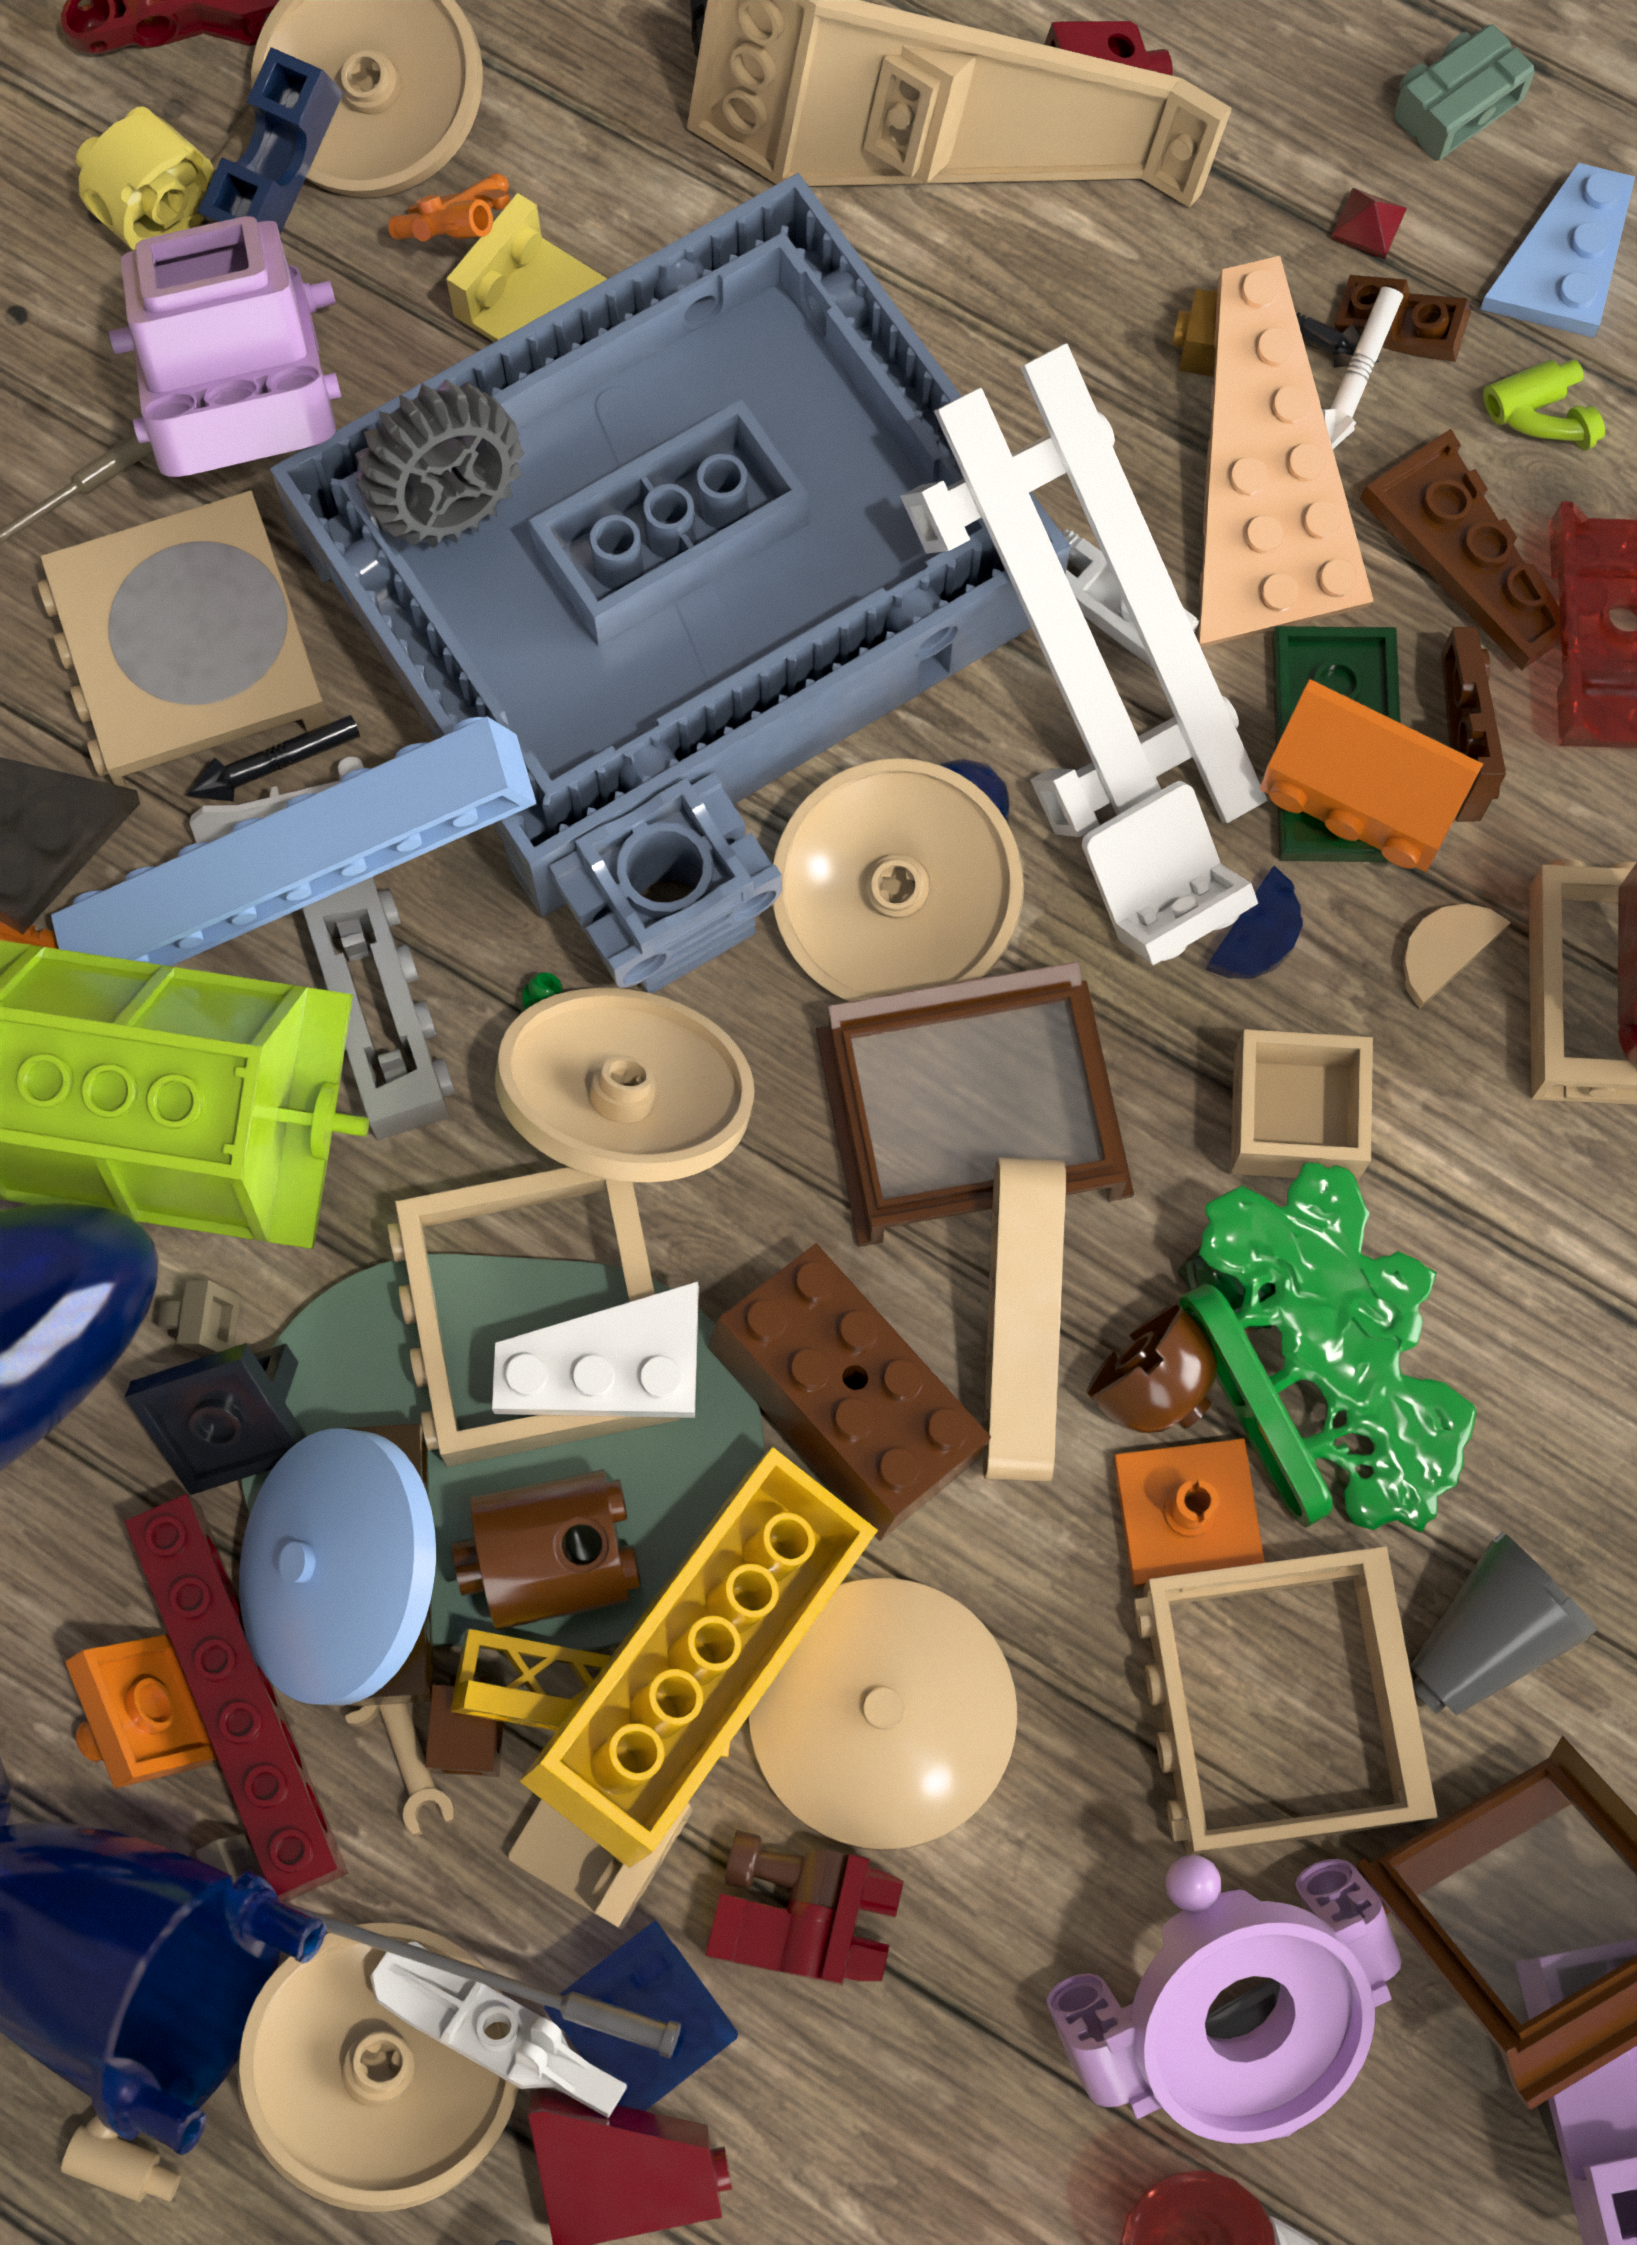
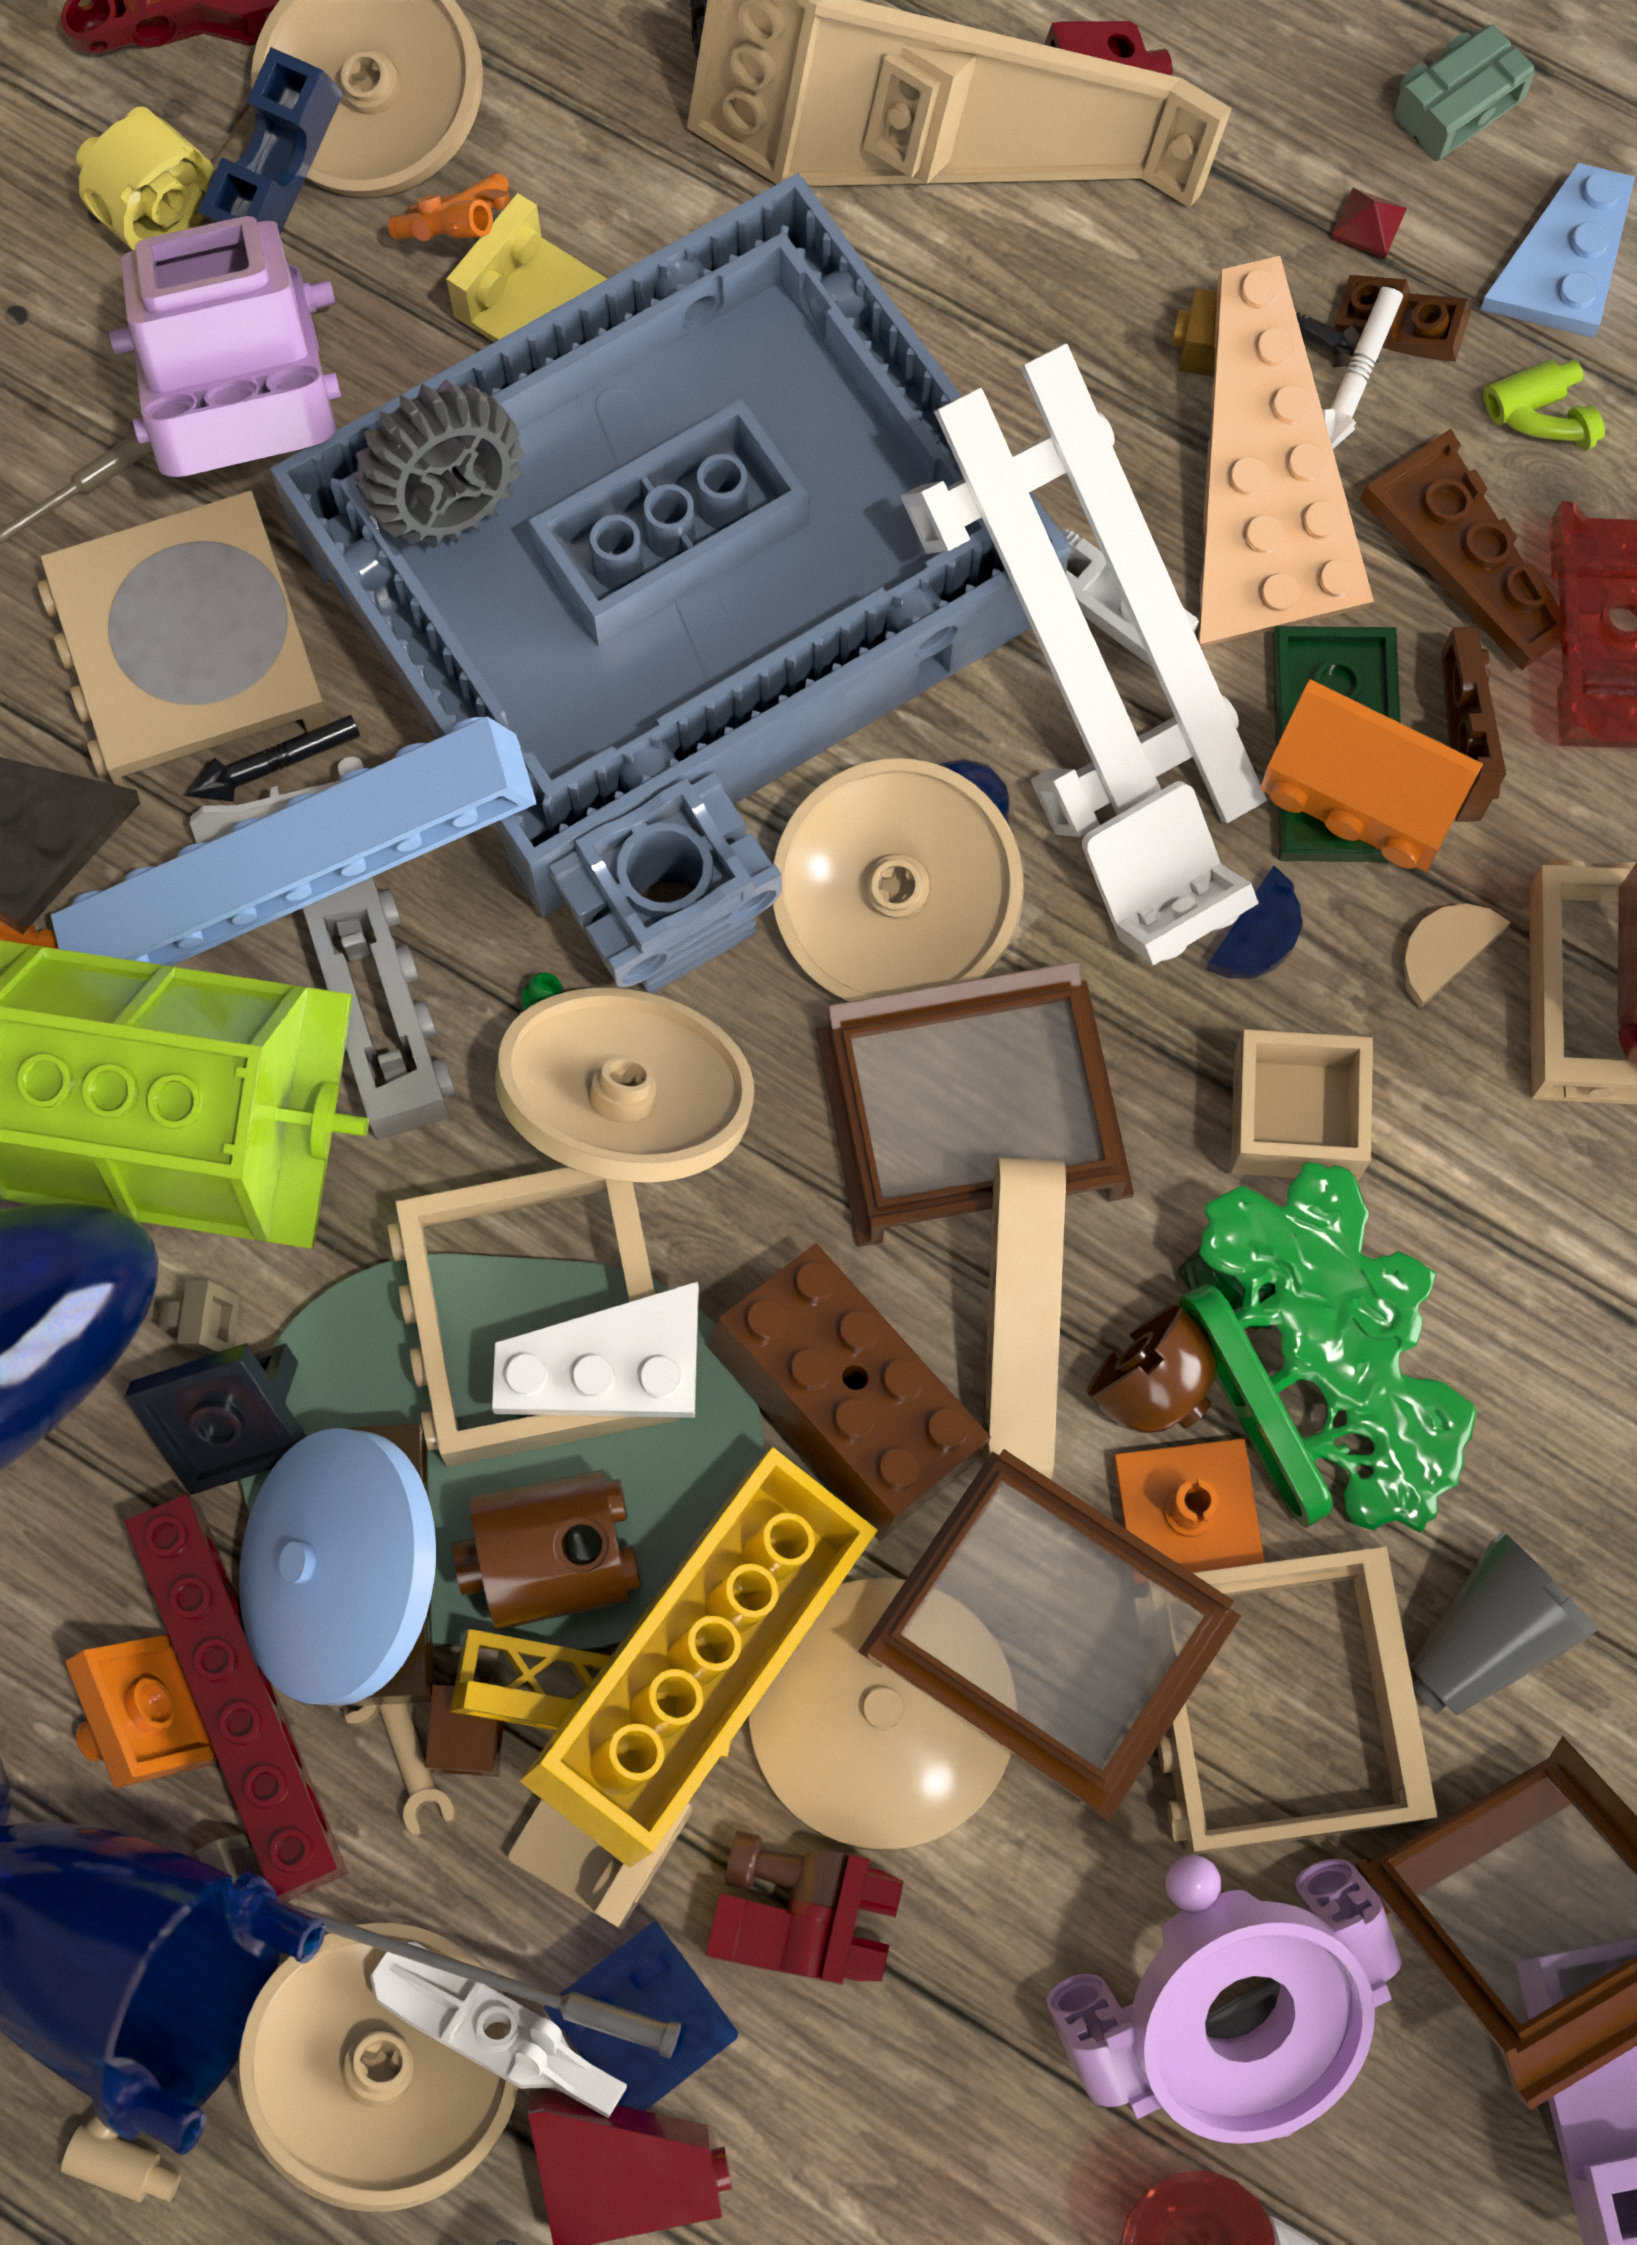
none -> piece [858,1449,1241,1823]

